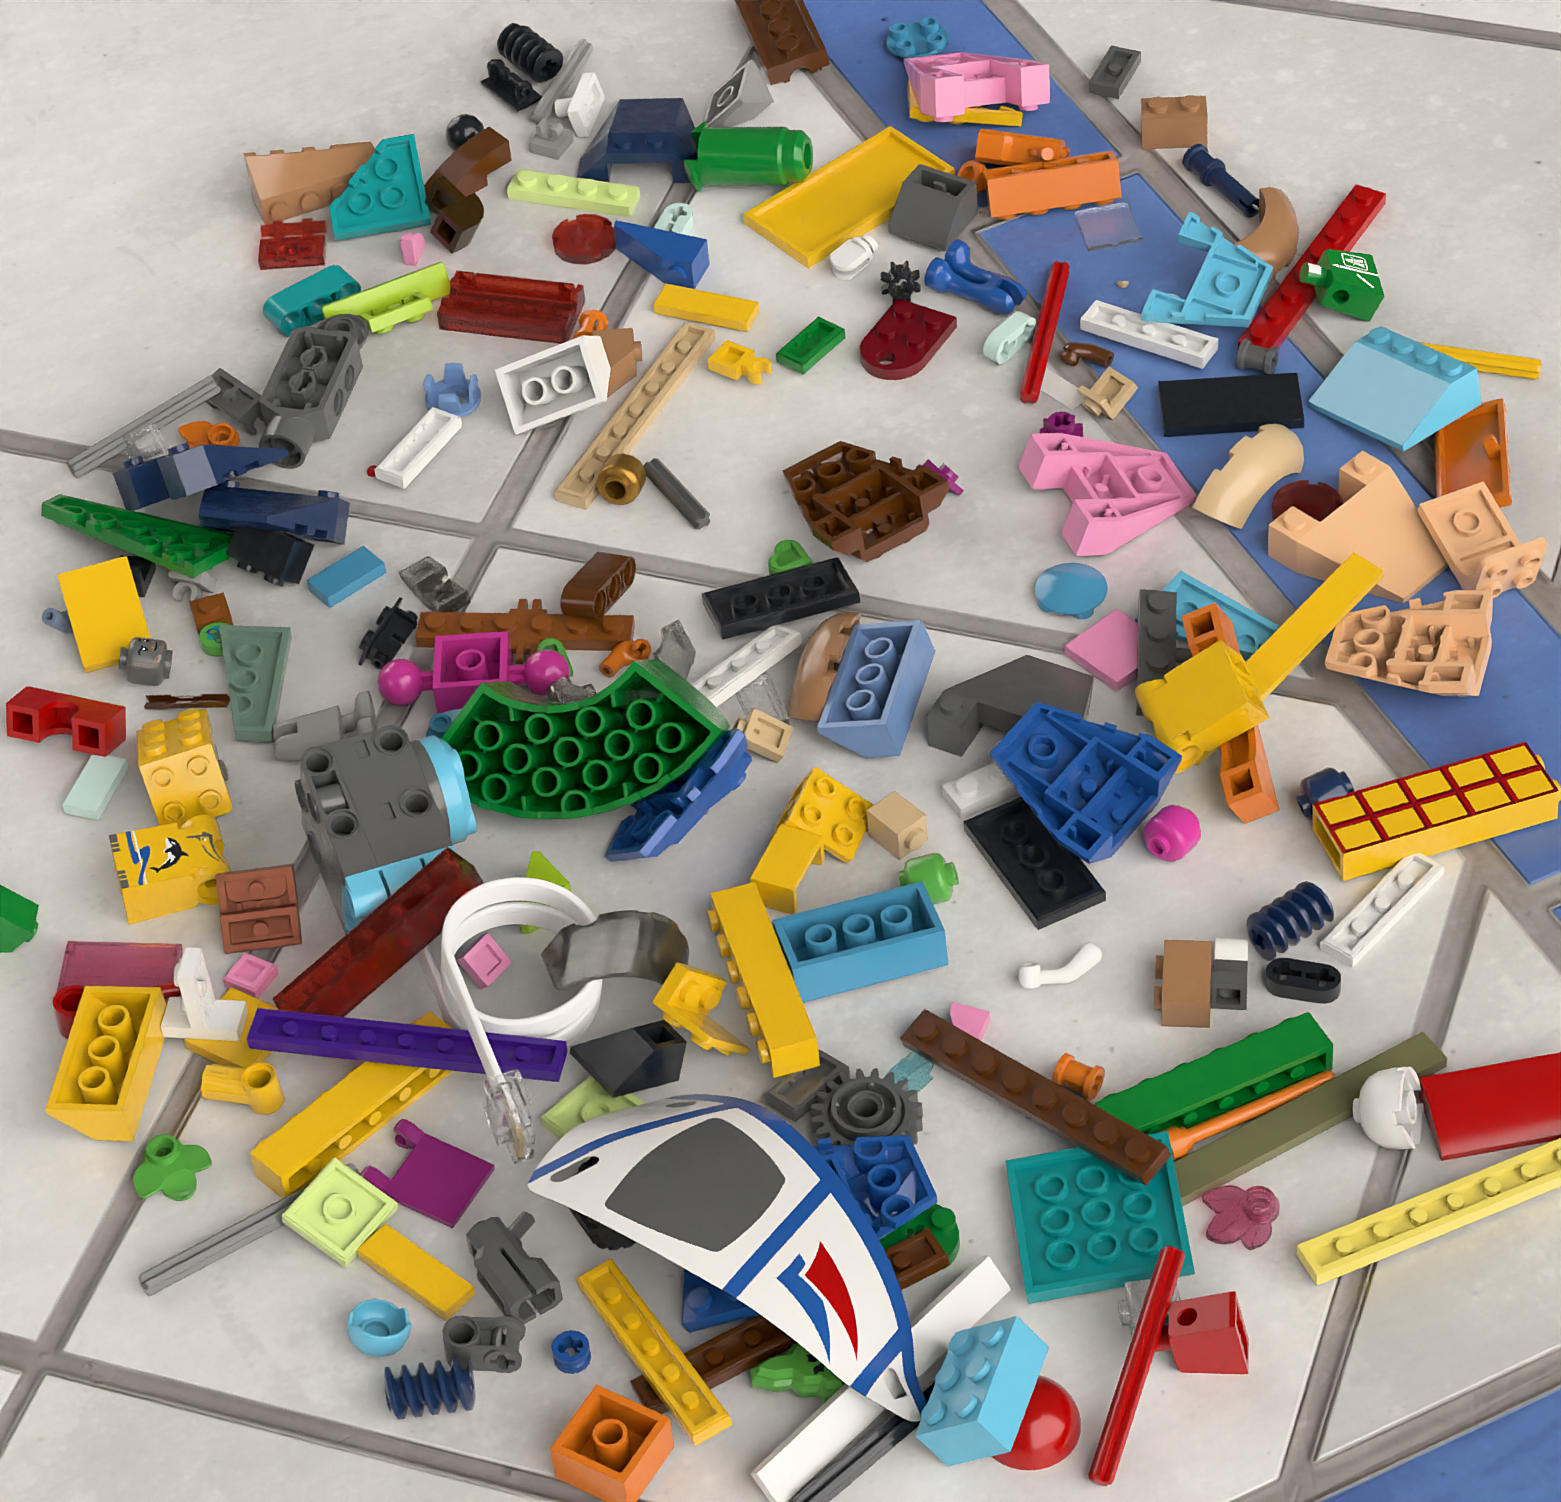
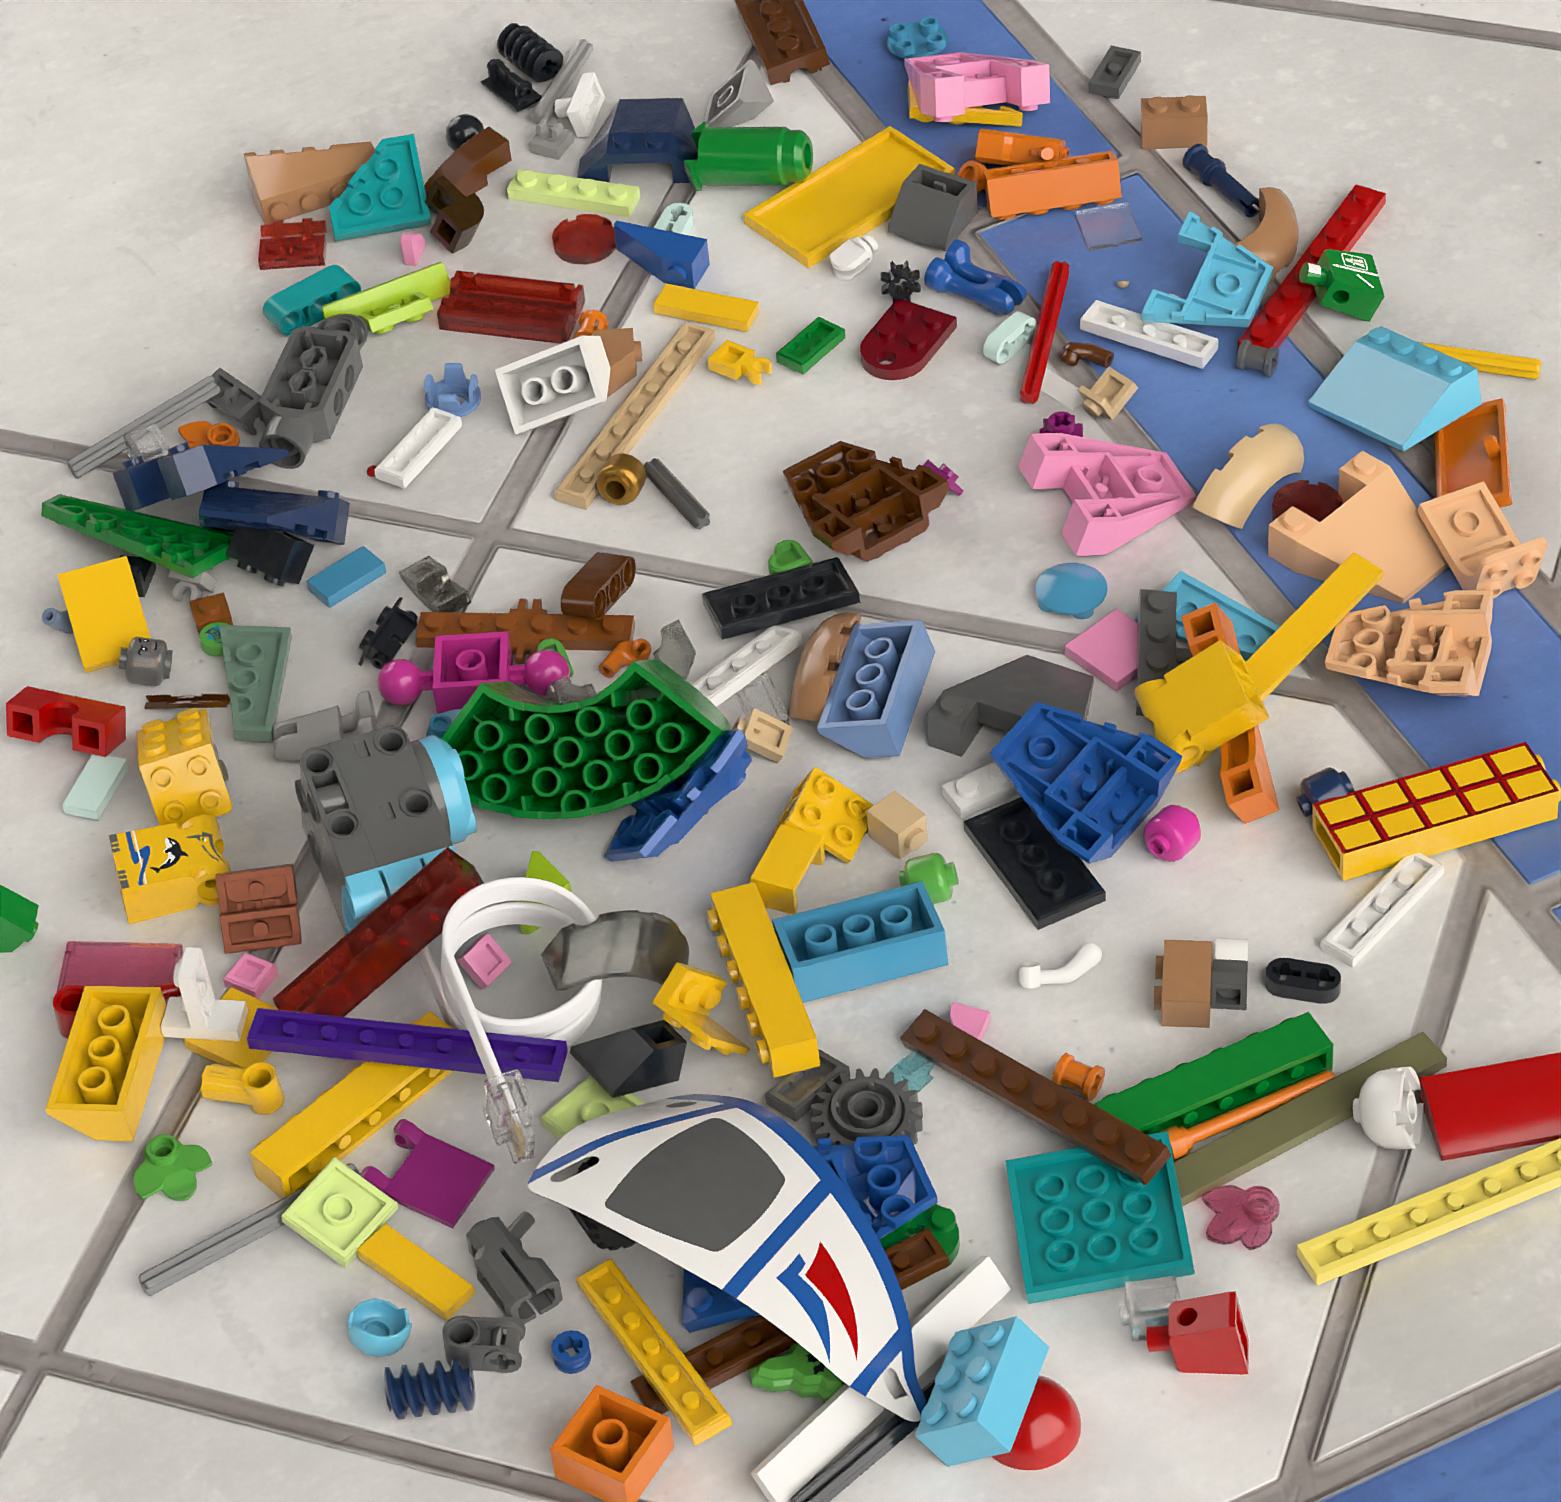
red axle [1088,1246,1185,1487] -> none
black tile [1158,372,1304,437] -> none
dark blue piece [1246,881,1334,961] -> none

